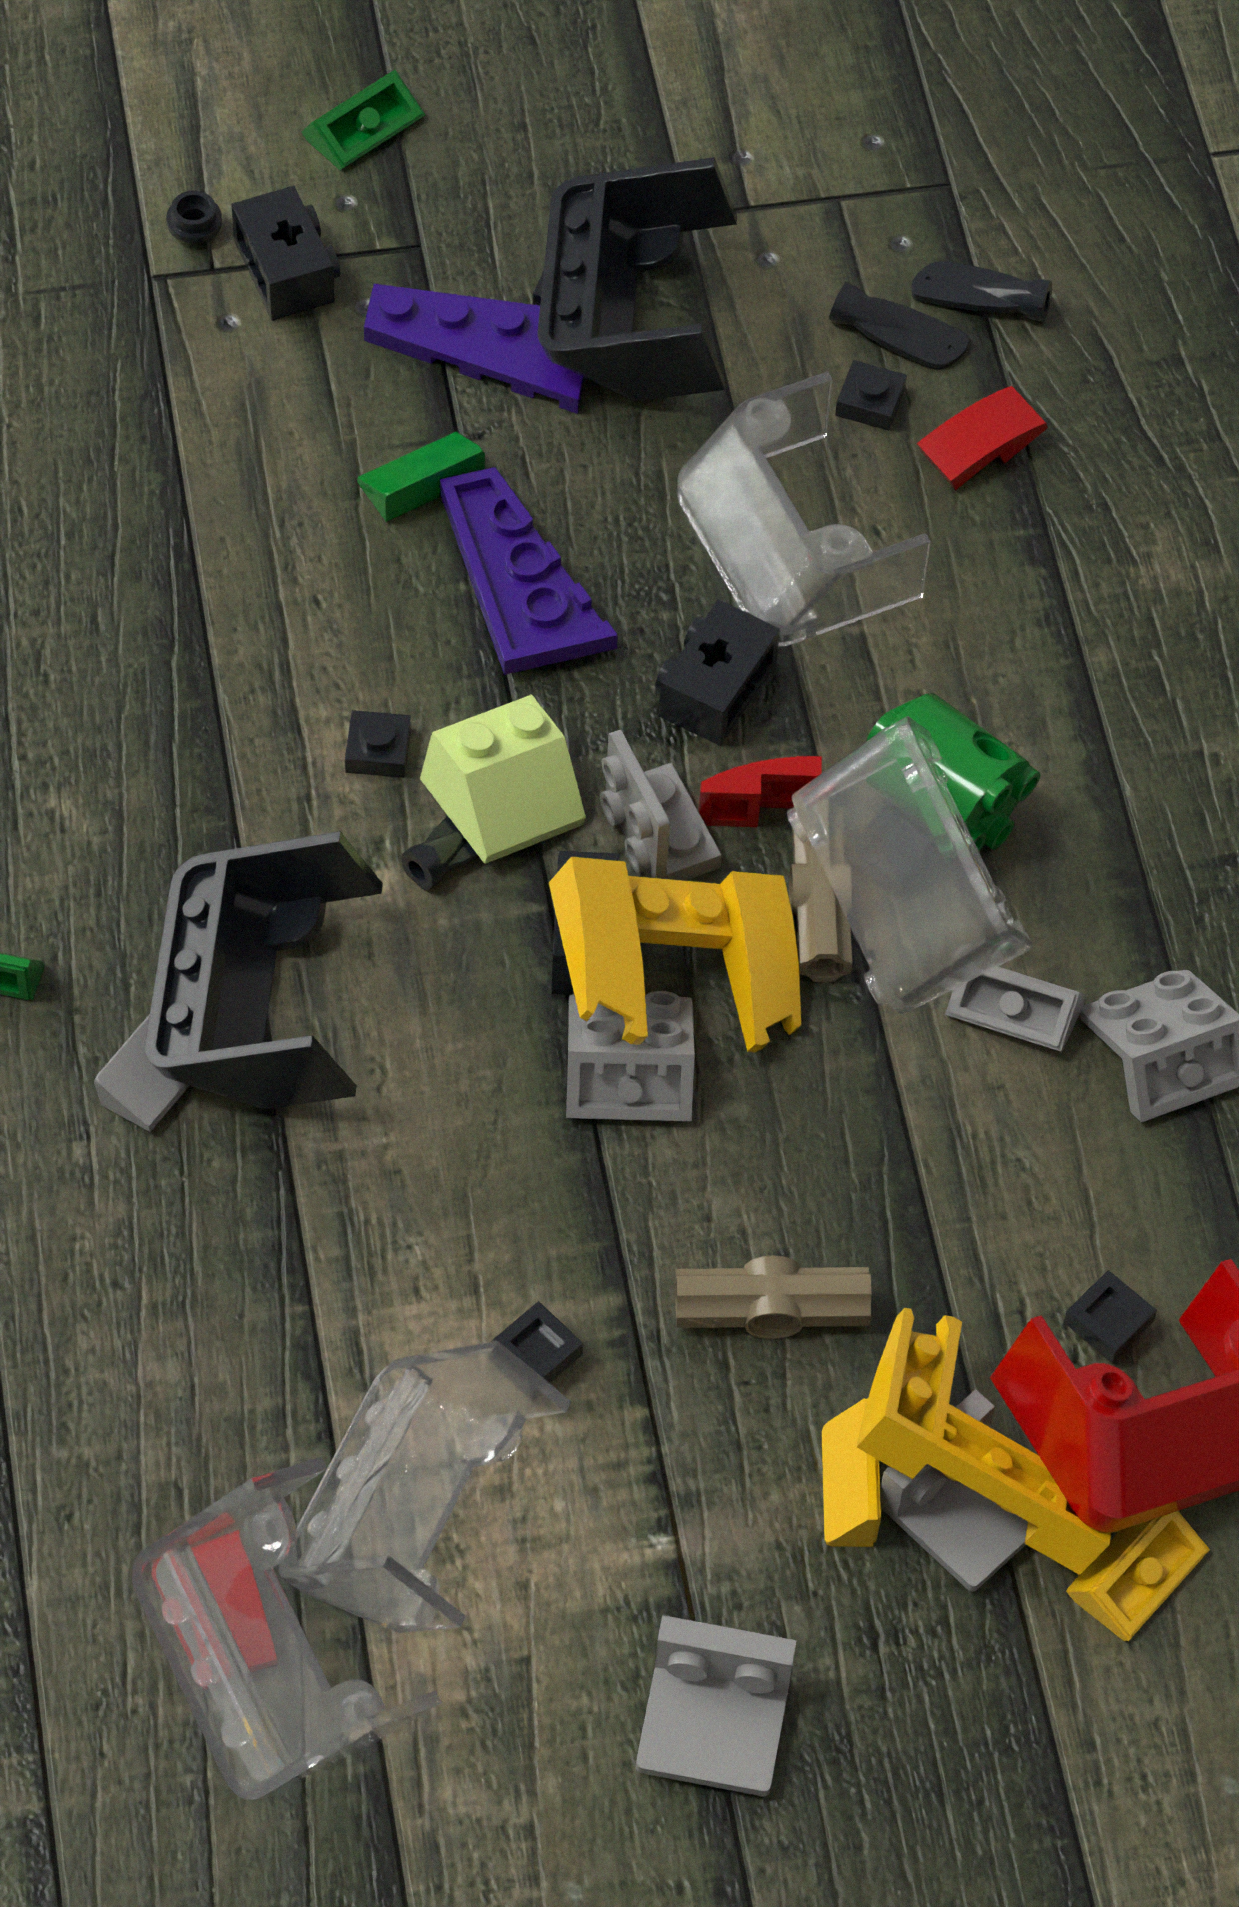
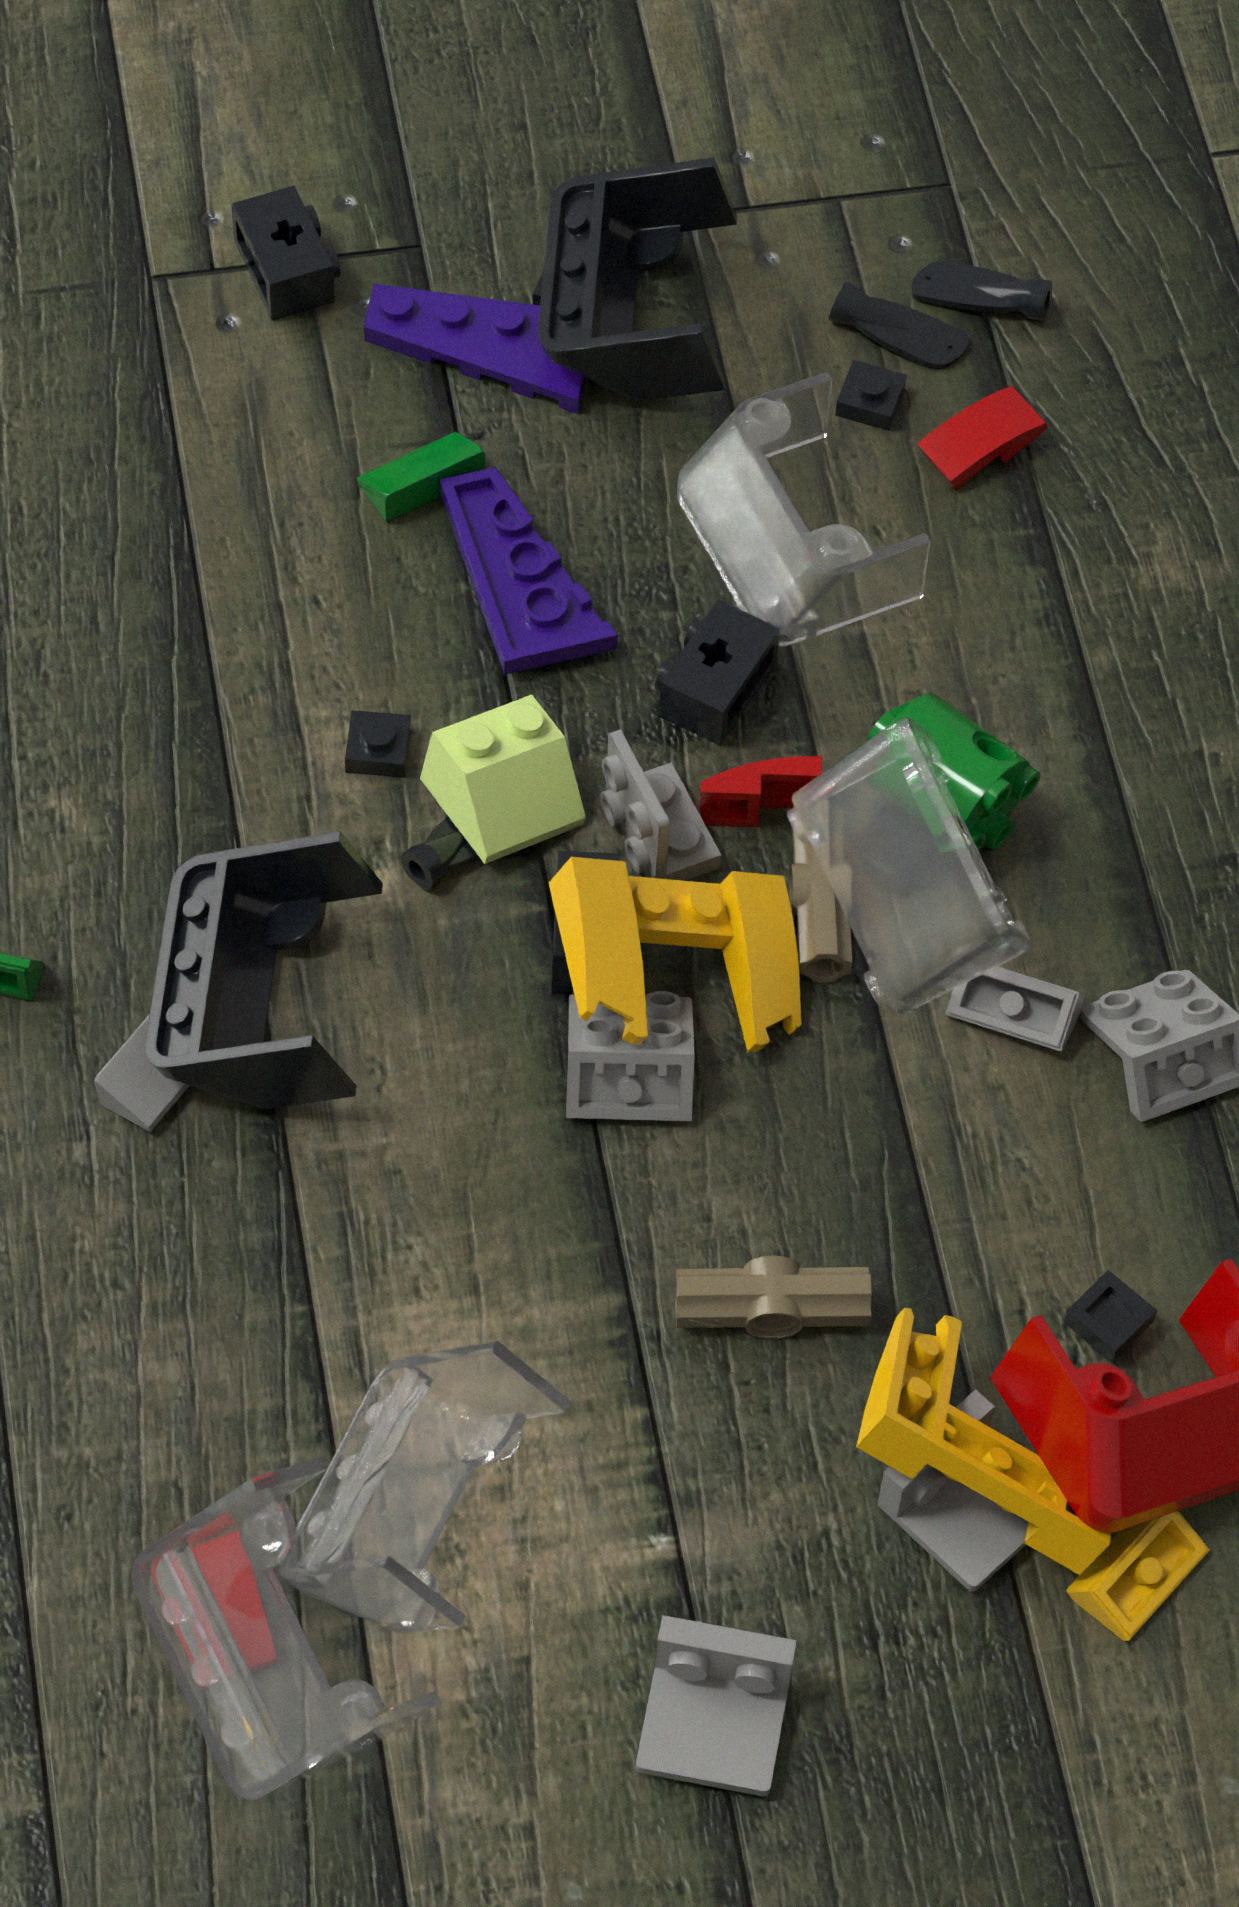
black plate [166,191,222,243] -> none
green slope [301,70,425,170] -> none
black plate [491,1301,583,1394] -> none
yellow slope [822,1399,881,1547] -> none

